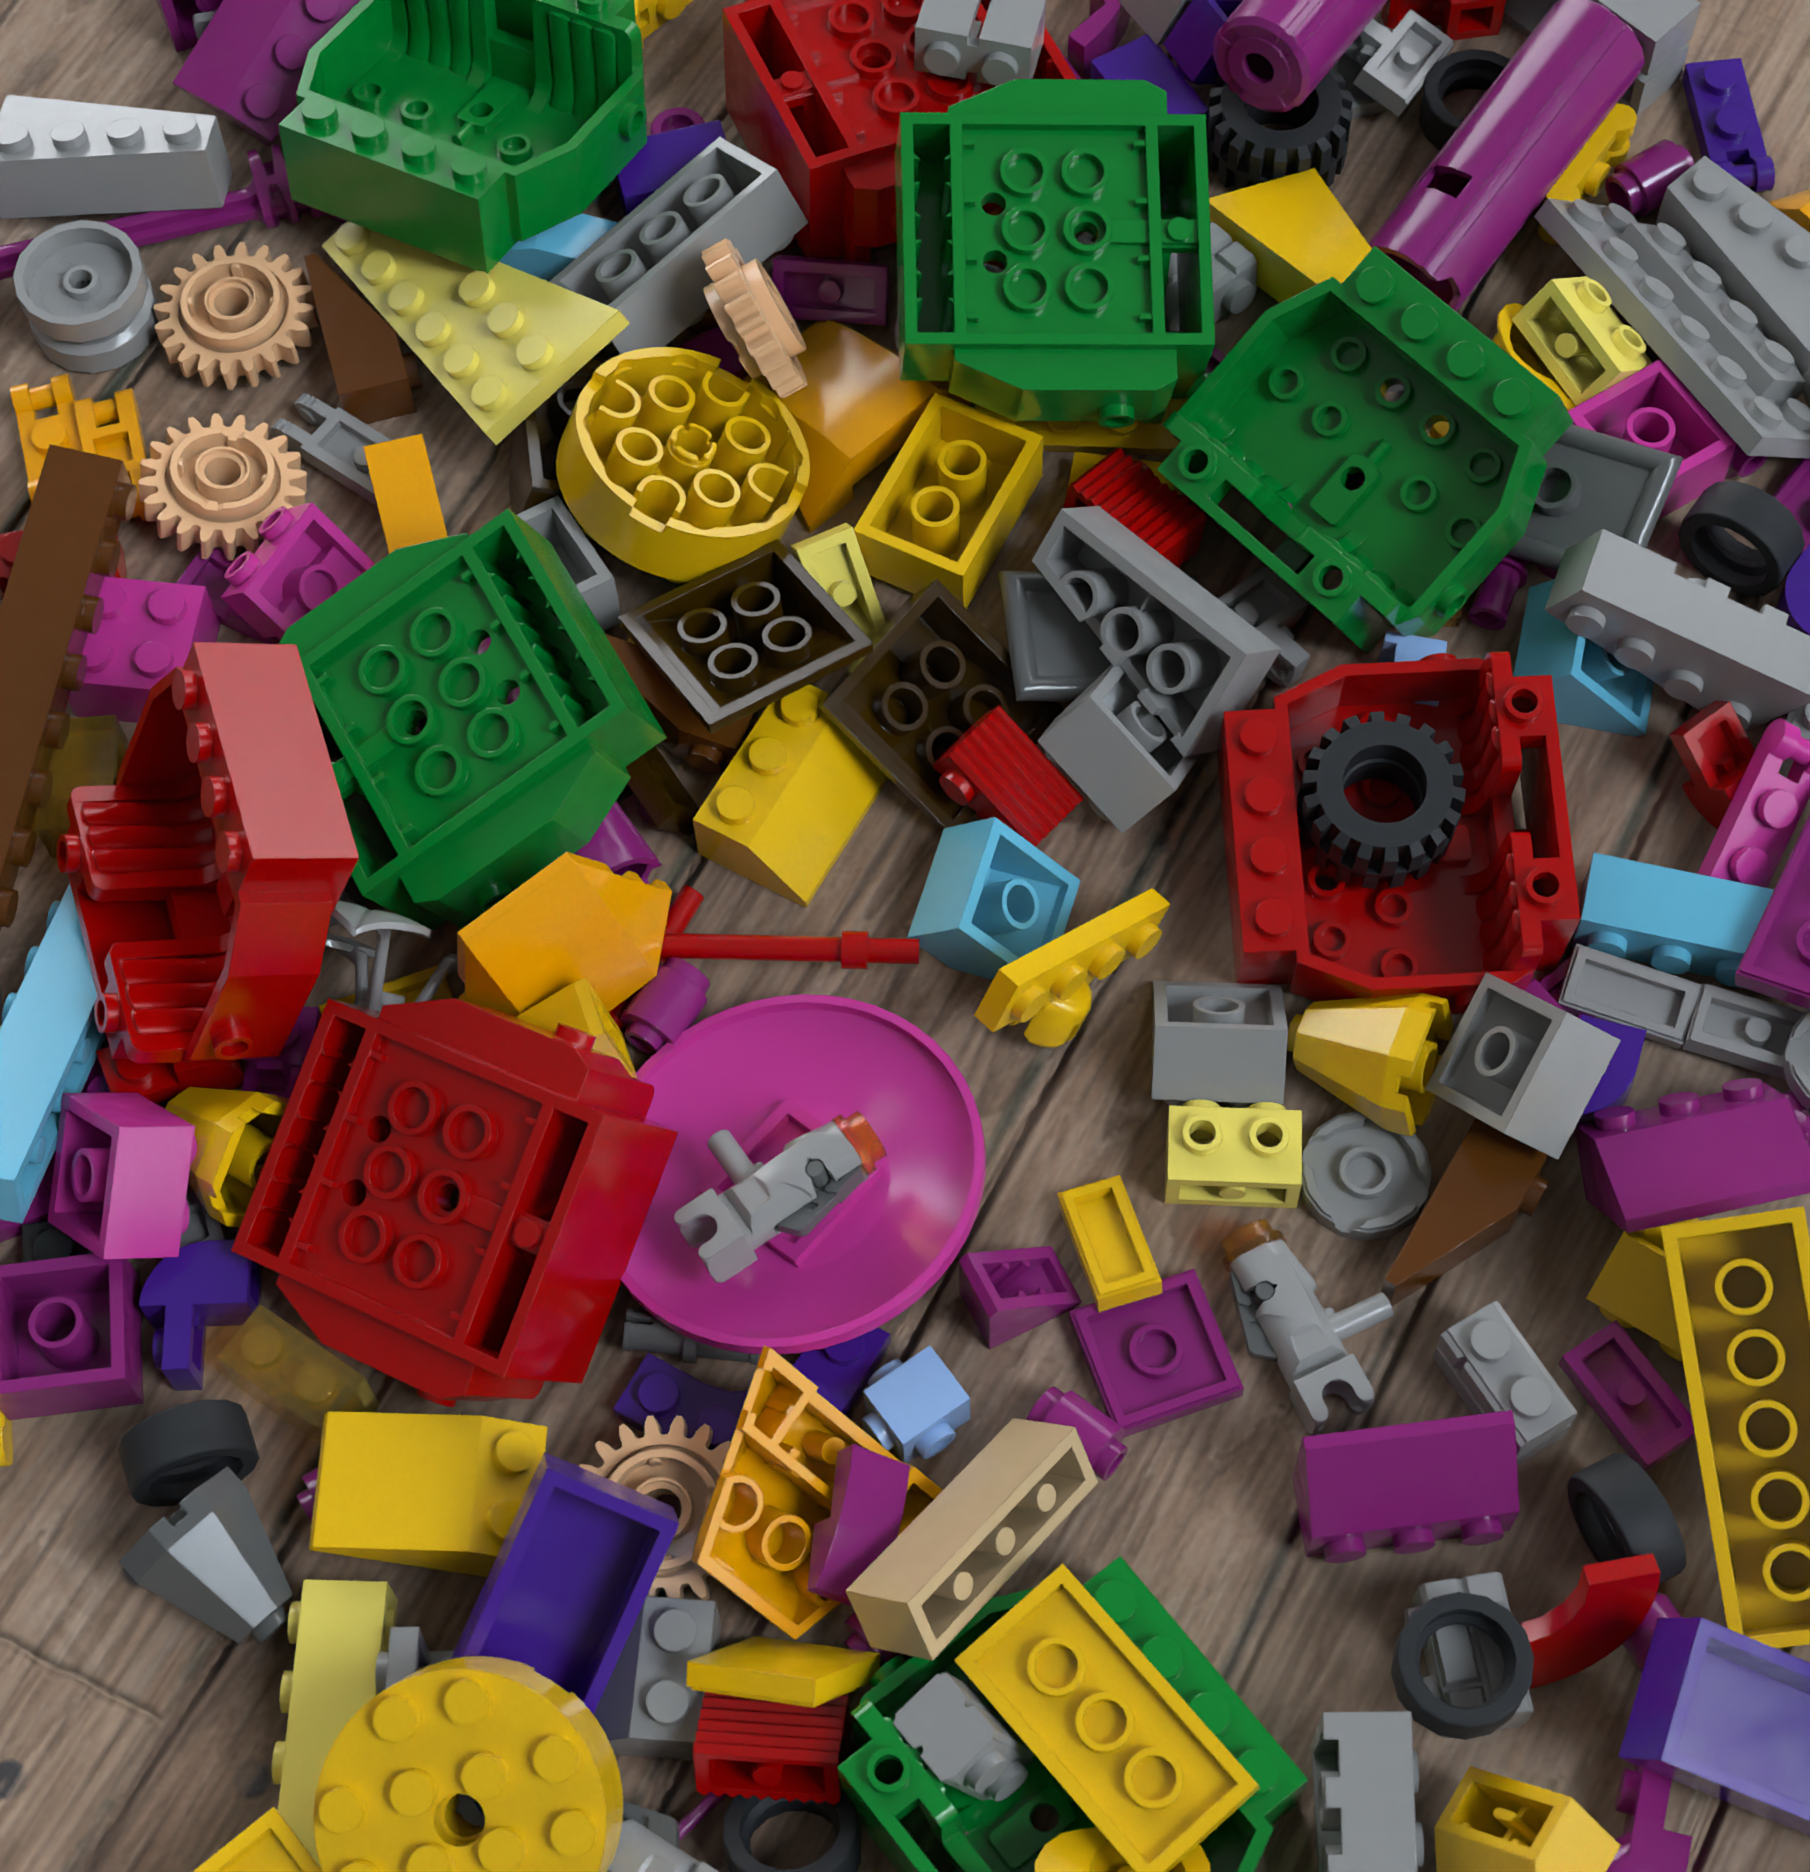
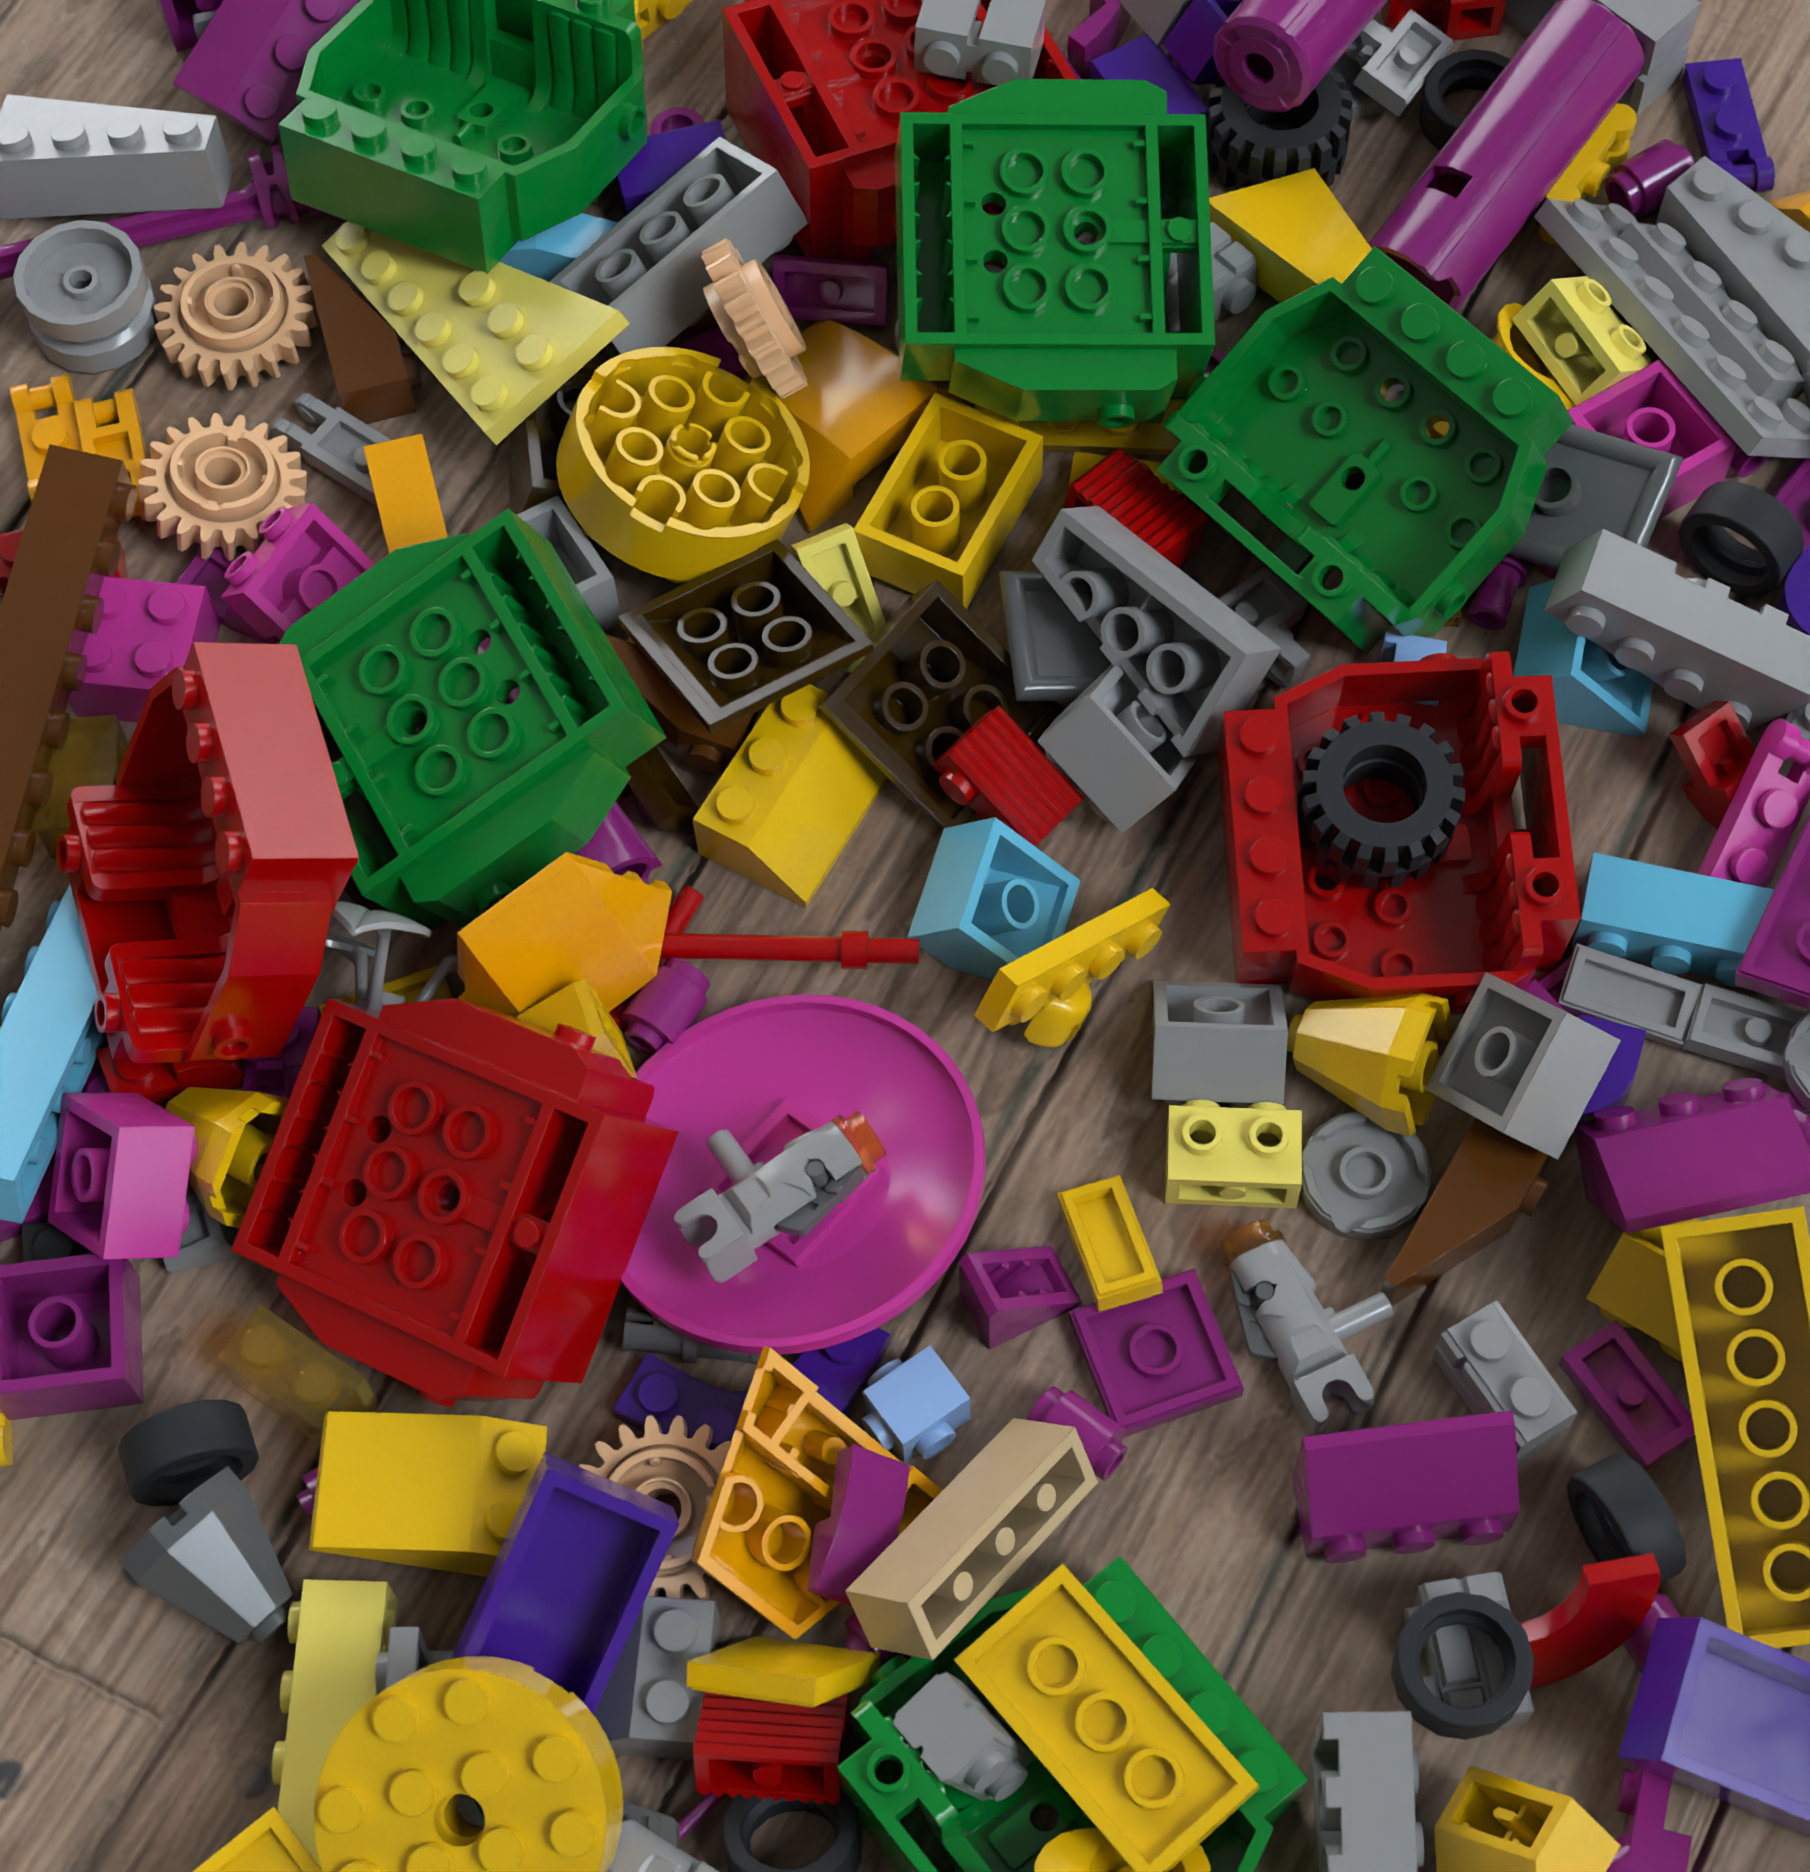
dark purple brick [139,1240,263,1391] -> none

